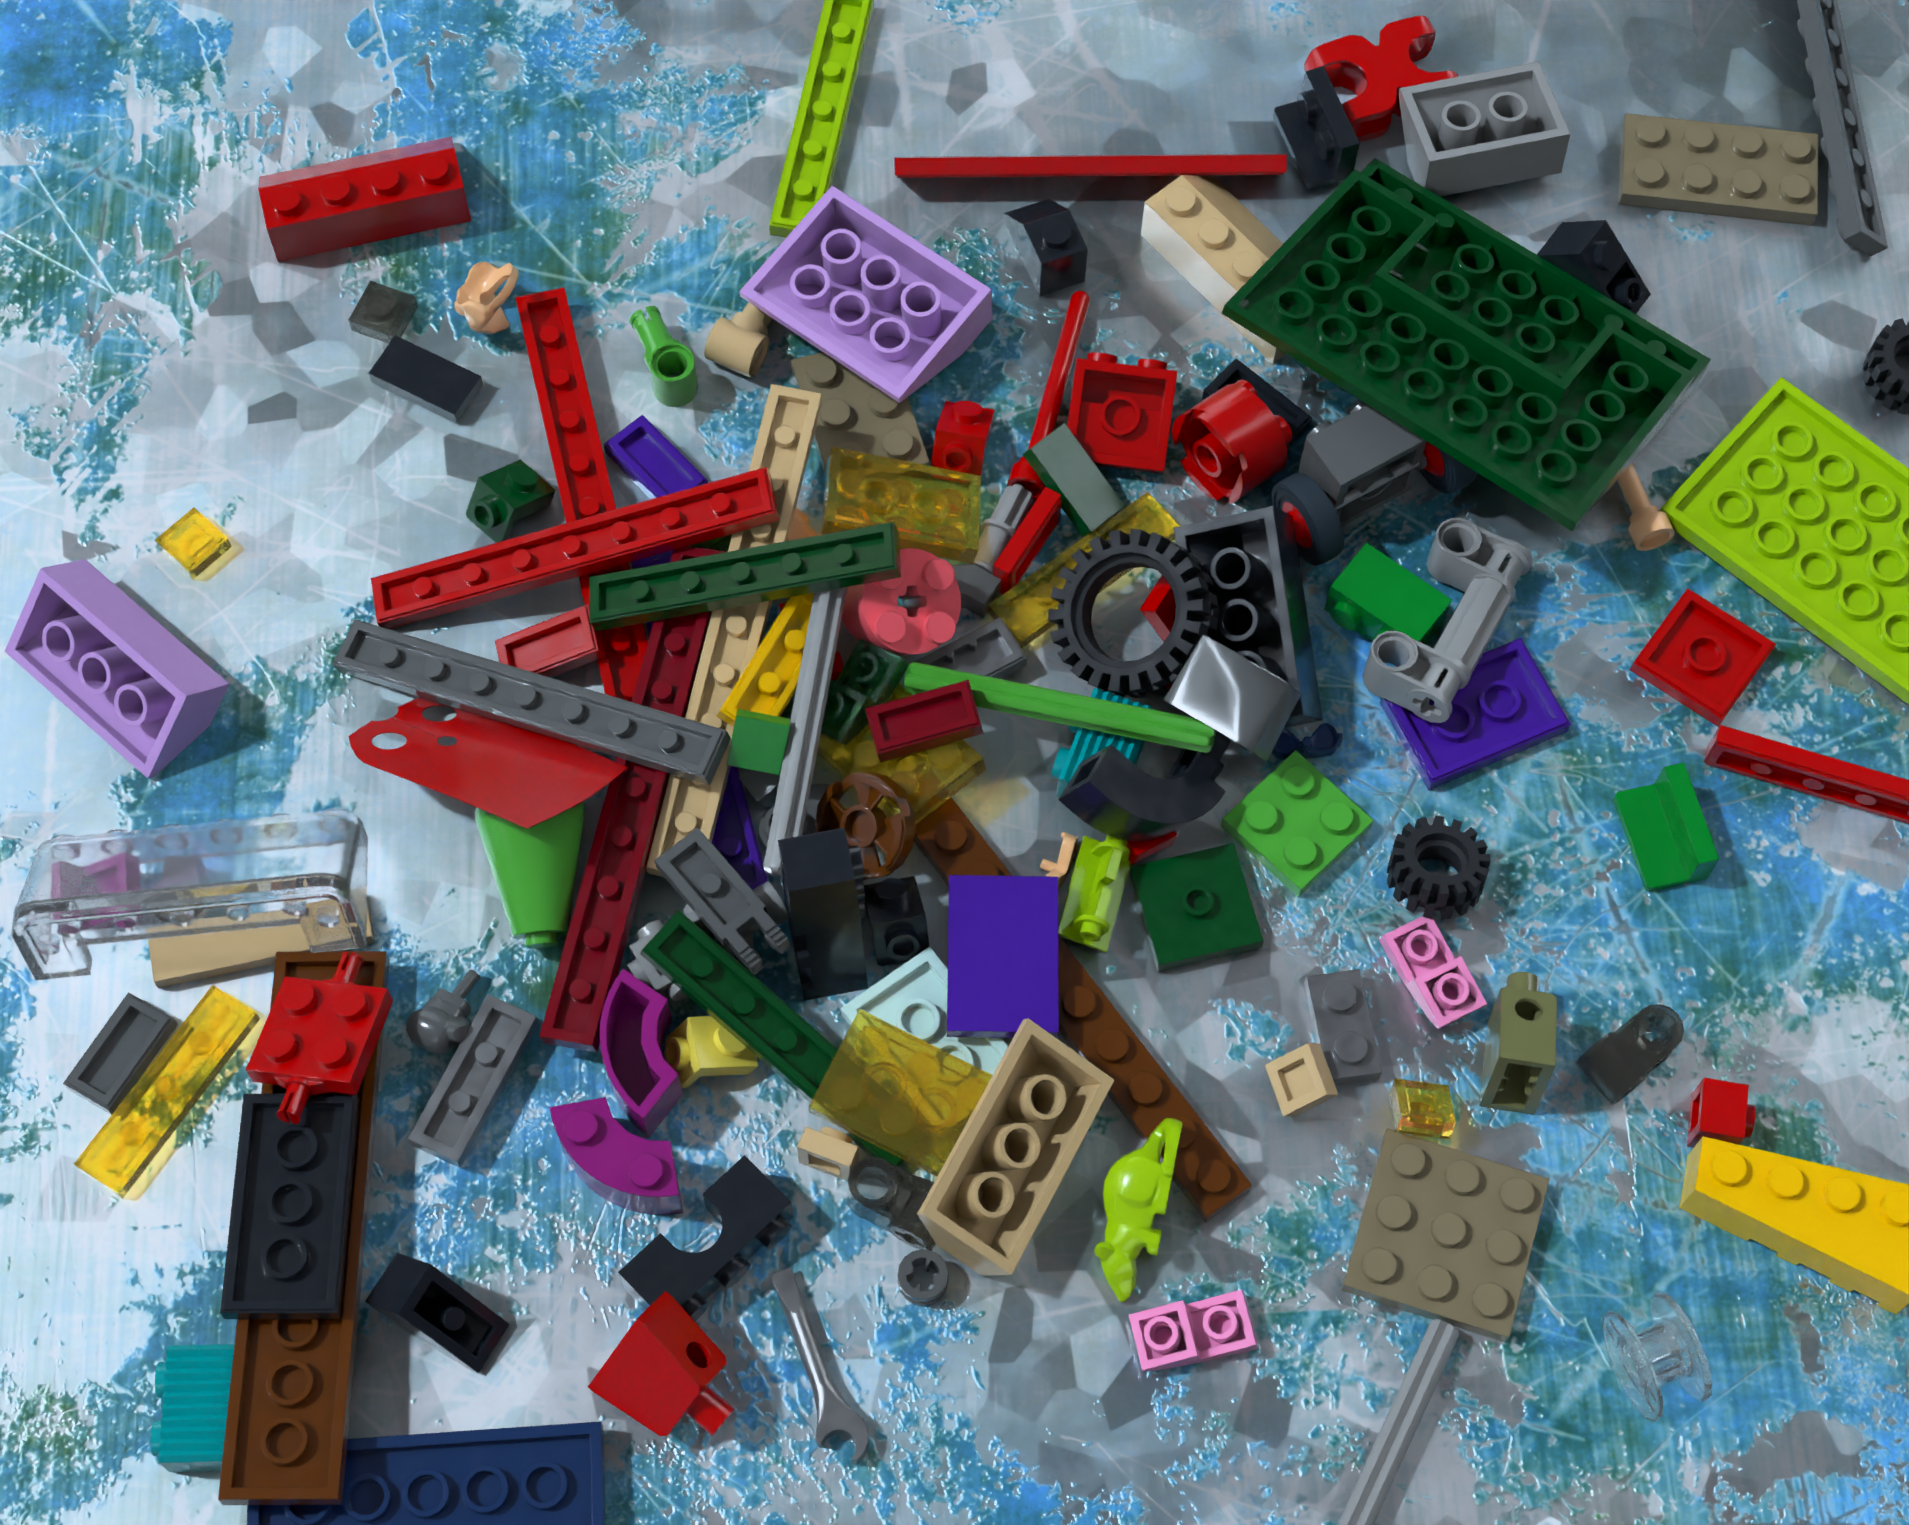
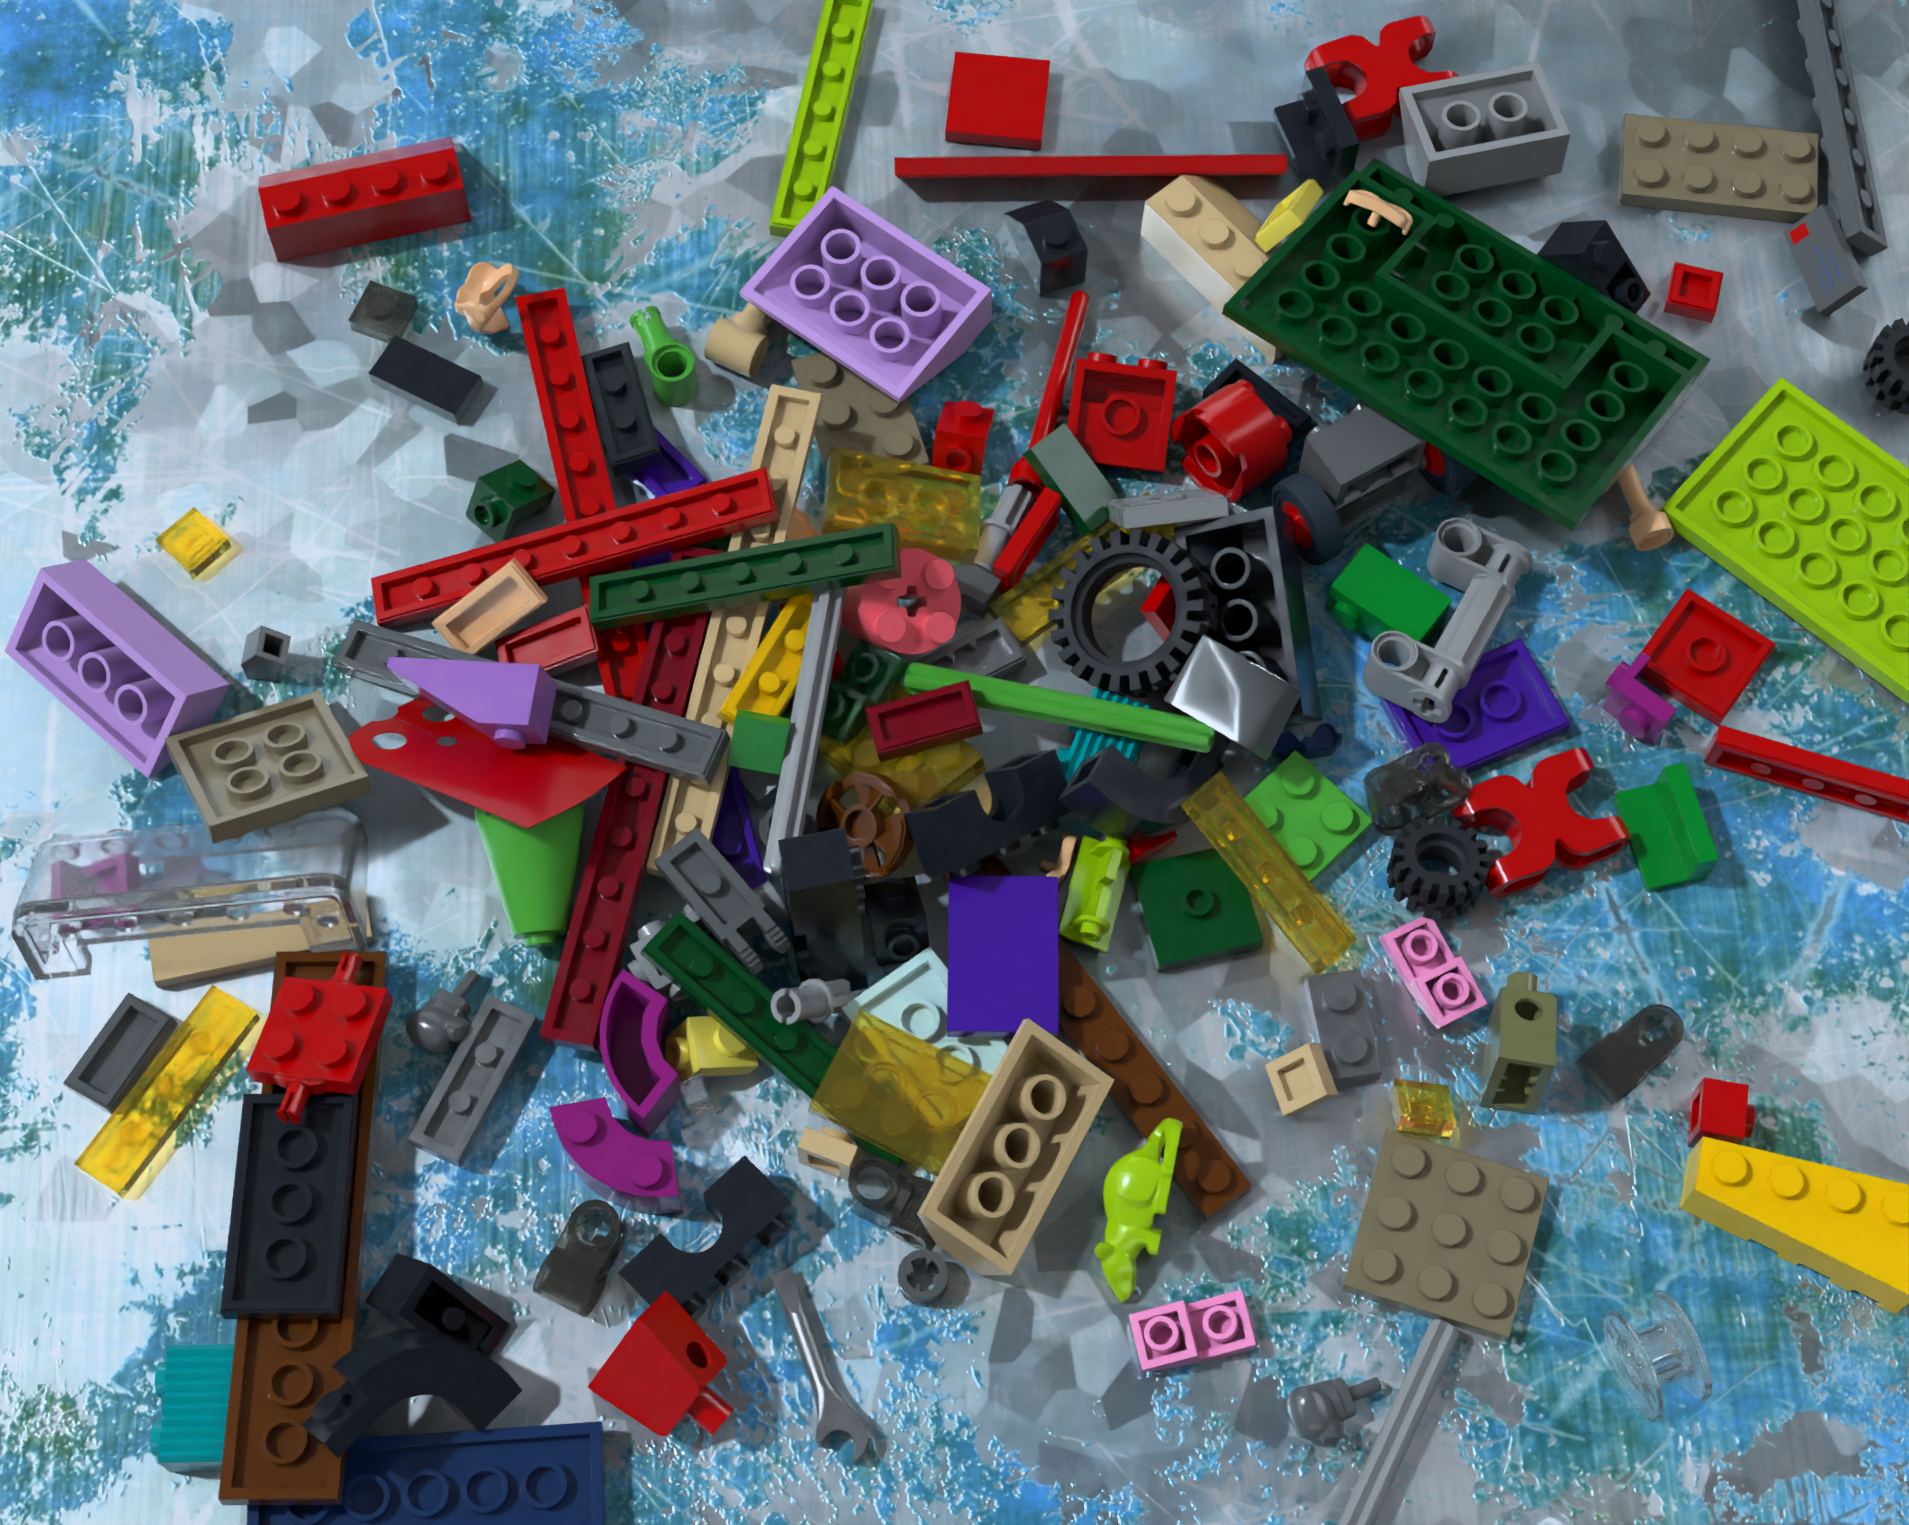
none -> dark tan plate [165,691,372,844]
none -> dark grey piece [241,625,291,682]
none -> black arch [302,1329,523,1458]
none -> medium lavender slope [386,657,557,749]
none -> light nougat tile [432,557,548,655]
none -> clear smoke piece [533,1199,626,1318]
none -> black tile [581,342,664,477]
none -> clear plate [680,1074,755,1182]
none -> light grey axle [771,979,857,1025]
none -> black arch [903,749,1071,879]
none -> red tile [945,52,1050,150]
none -> light grey tile [1108,488,1229,529]
none -> clear yellow tile [1180,770,1357,974]
none -> light yellow tile [1254,179,1324,253]
none -> dark grey piece [1286,1377,1382,1446]
none -> light nougat piece [1344,190,1413,235]
none -> clear smoke piece [1363,742,1472,836]
none -> red piece [1448,748,1632,898]
none -> magenta bracket [1602,652,1677,745]
none -> red tile [1663,262,1724,323]
none -> dark grey tile [1783,204,1868,316]

